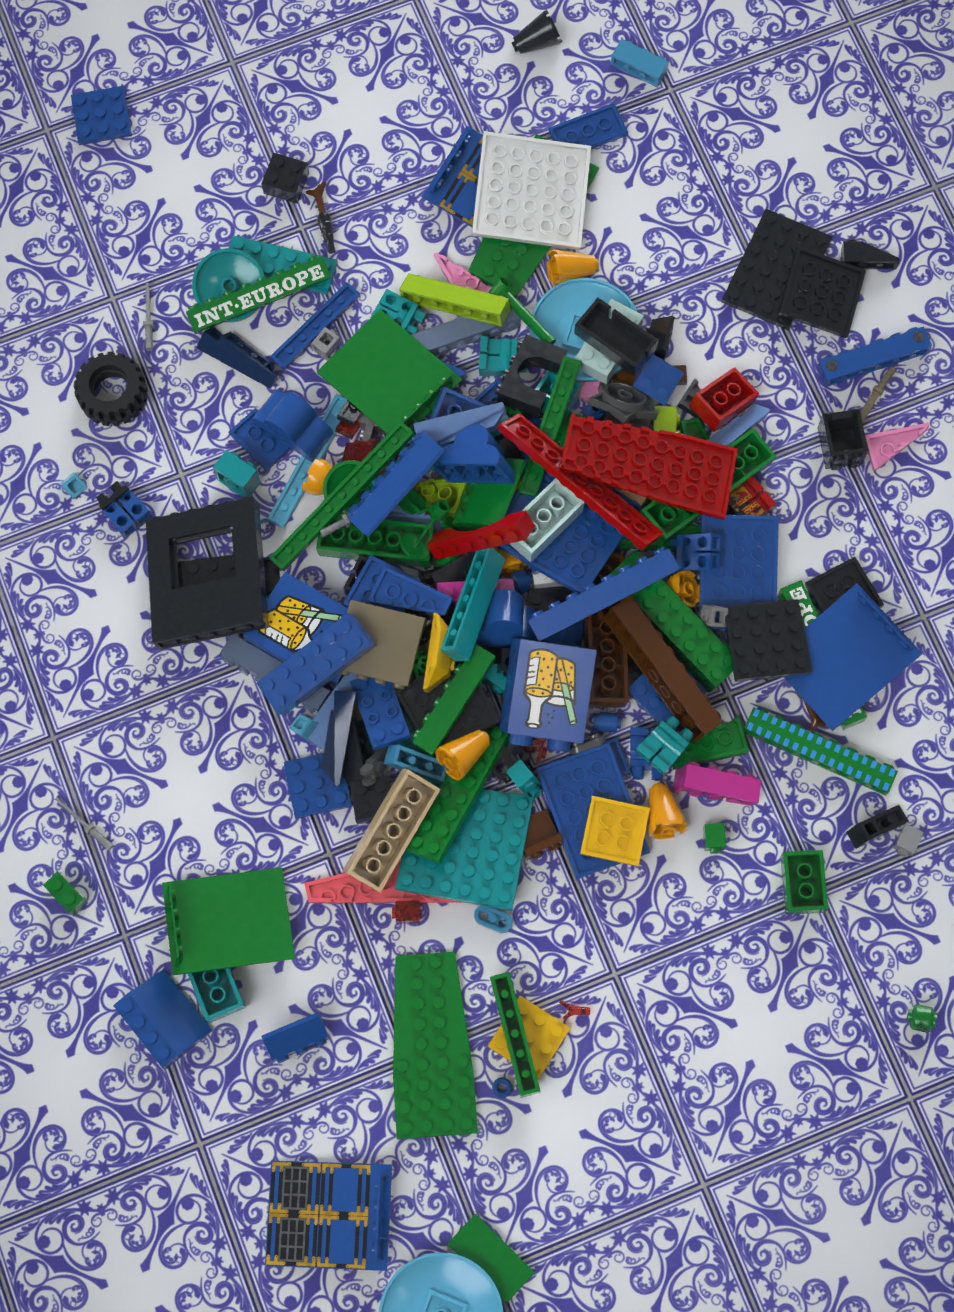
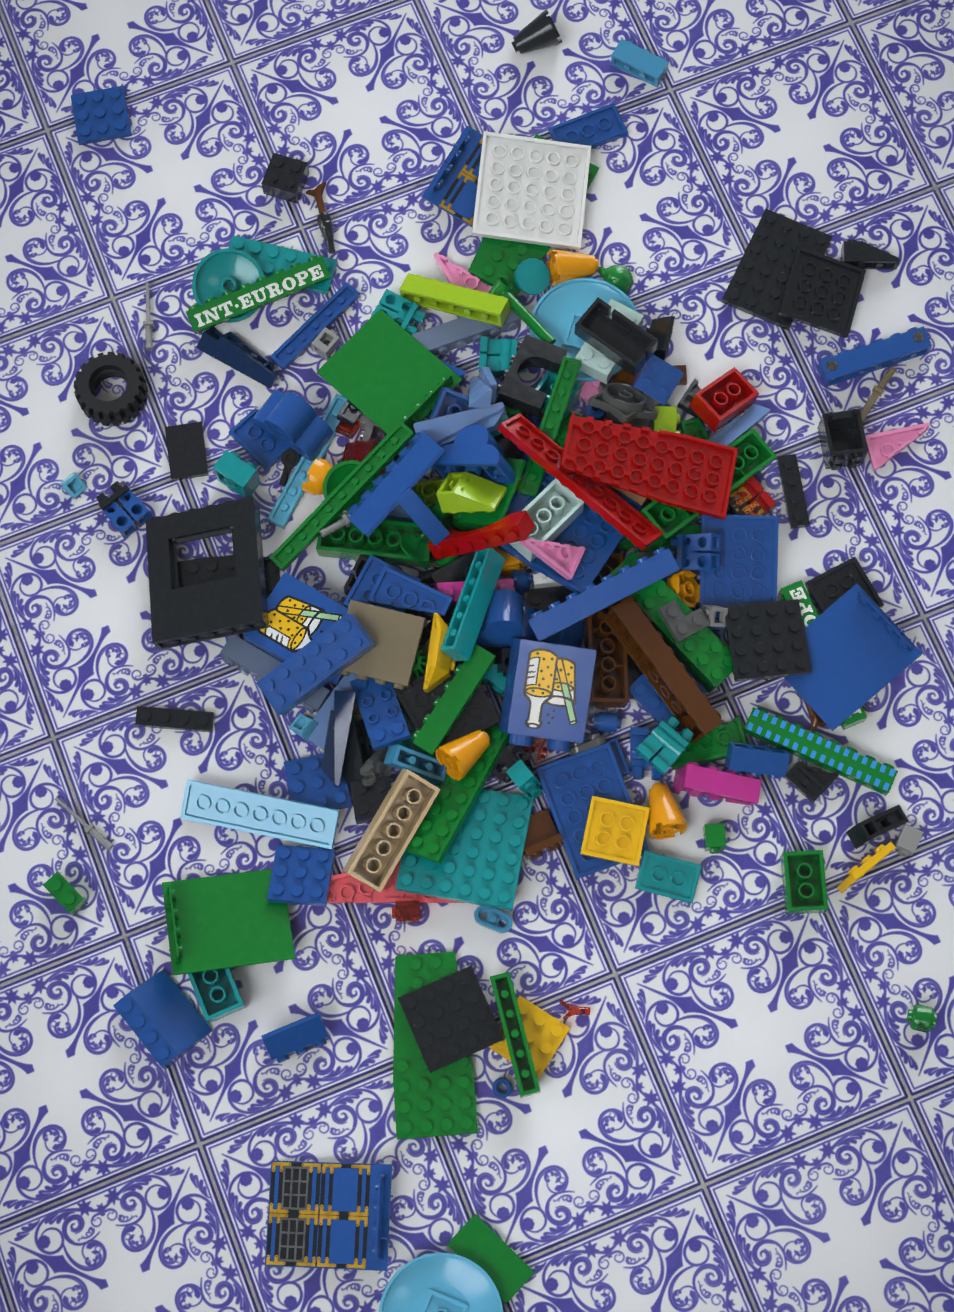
none -> black plate [135,706,214,733]
none -> black tile [165,422,209,481]
none -> medium azure plate [180,779,340,849]
none -> blue plate [267,845,335,907]
none -> black plate [279,449,300,486]
none -> blue slope [396,488,450,546]
none -> black plate [398,966,504,1073]
none -> lime slope [436,472,507,514]
none -> medium blue wedge [468,367,497,408]
none -> teal tile [514,258,550,295]
none -> bright pink wing [519,538,586,580]
none -> green hat [598,265,633,293]
none -> teal tile [634,850,702,904]
none -> dark grey plate [657,600,710,644]
none -> blue brick [725,742,790,779]
none -> black plate [777,454,810,529]
none -> black wing [784,762,839,803]
none -> yellow wing [837,842,896,893]

